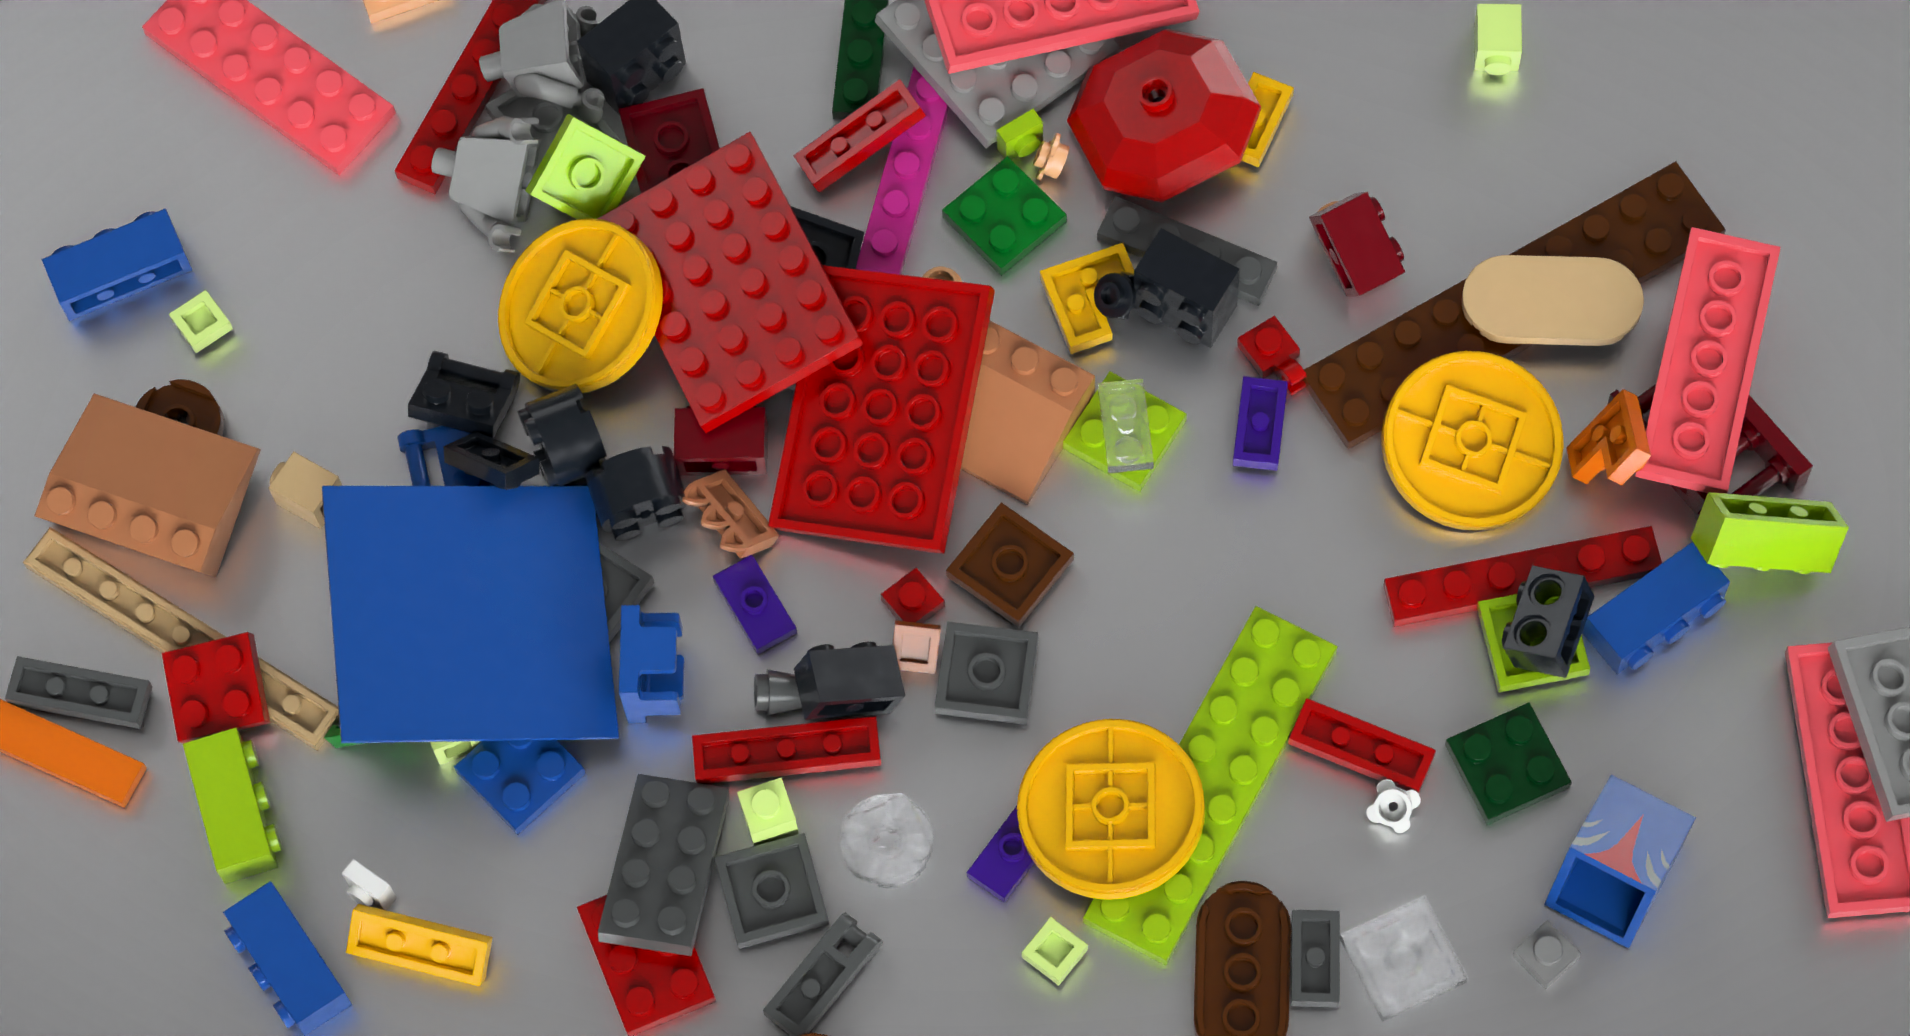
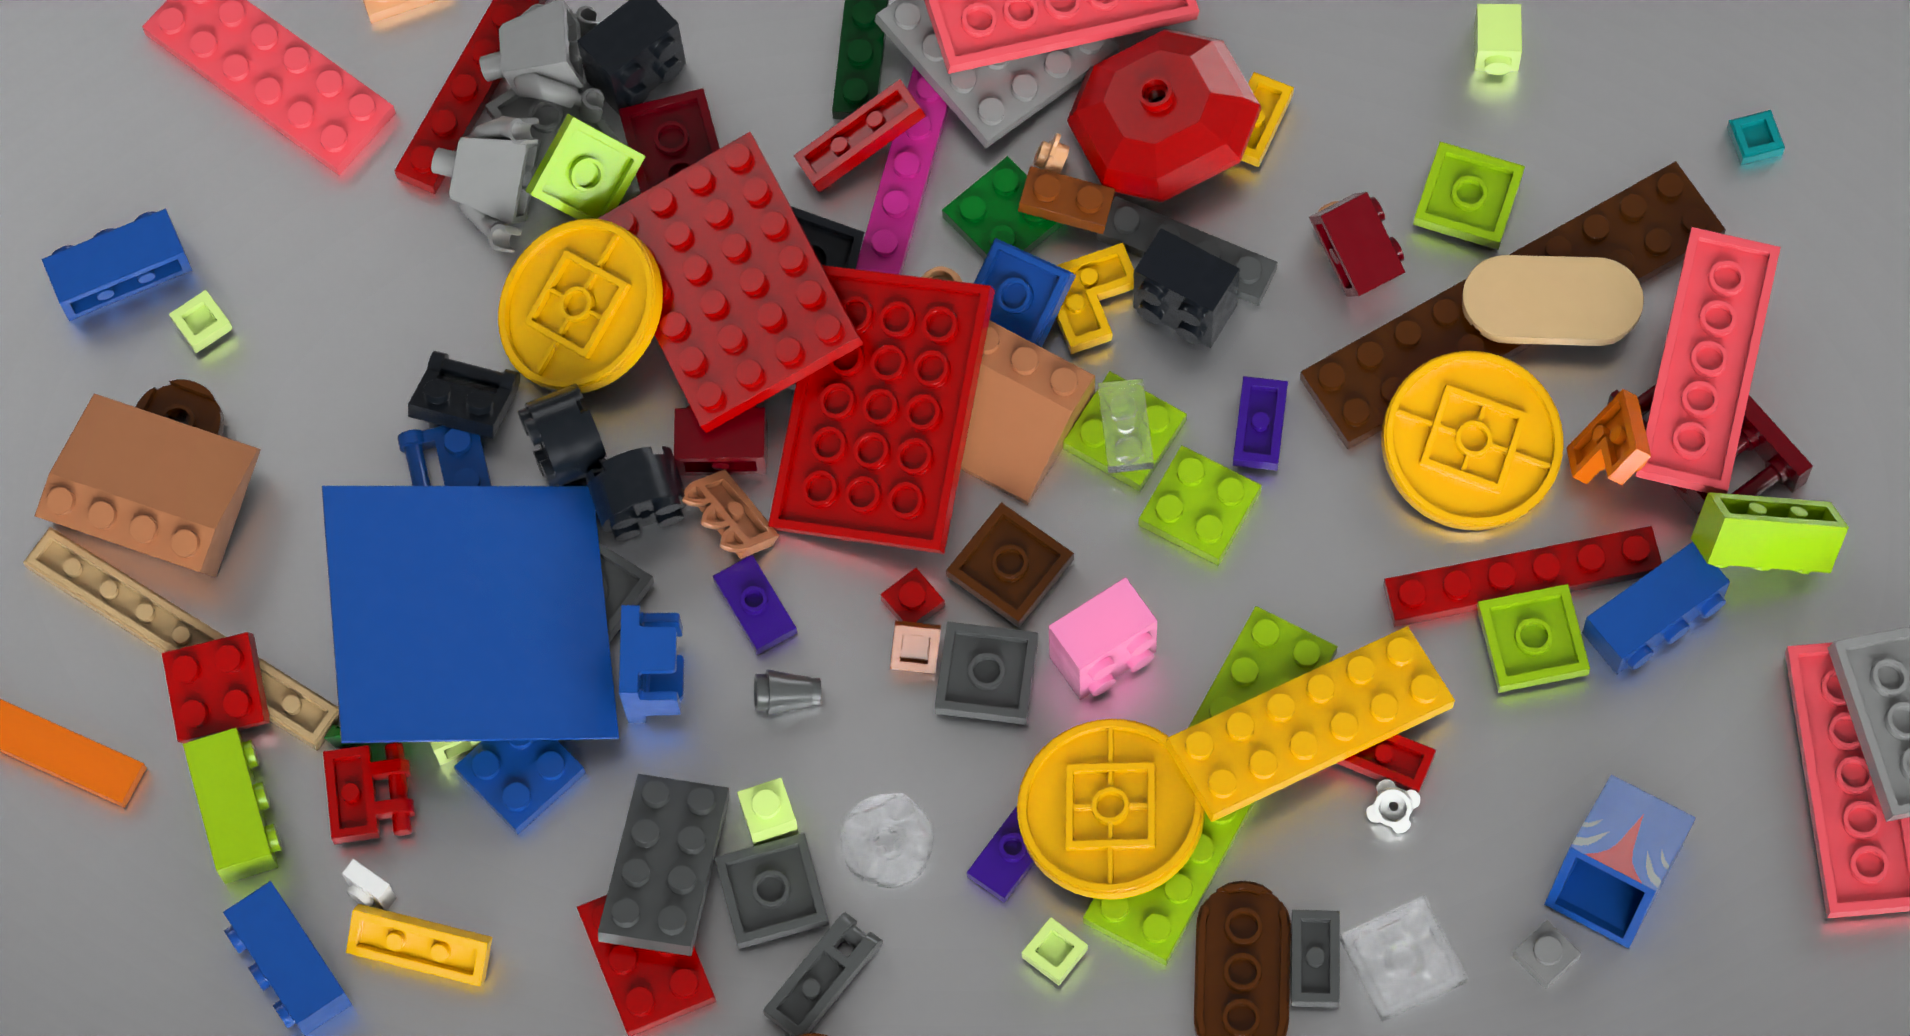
dark grey plate [5,656,153,729] -> none
tan brick [268,451,342,529] -> none
black plate [443,431,540,490] -> none
red plate [692,716,881,784] -> none
black brick [794,642,906,720] -> none
lime plate [996,108,1043,160] -> none
black plate [1094,272,1136,319] -> none
red plate [1237,315,1307,396] -> none
dark green plate [1445,702,1572,825] -> none
black brick [1502,566,1595,678] -> none
none -> red plate [323,743,415,845]
none -> blue plate [974,238,1076,347]
none -> dark orange plate [1018,166,1115,235]
none -> bright pink brick [1049,577,1157,700]
none -> lime plate [1138,445,1262,566]
none -> yellow plate [1165,626,1455,822]
none -> lime plate [1413,142,1525,250]
none -> teal tile [1727,110,1785,165]

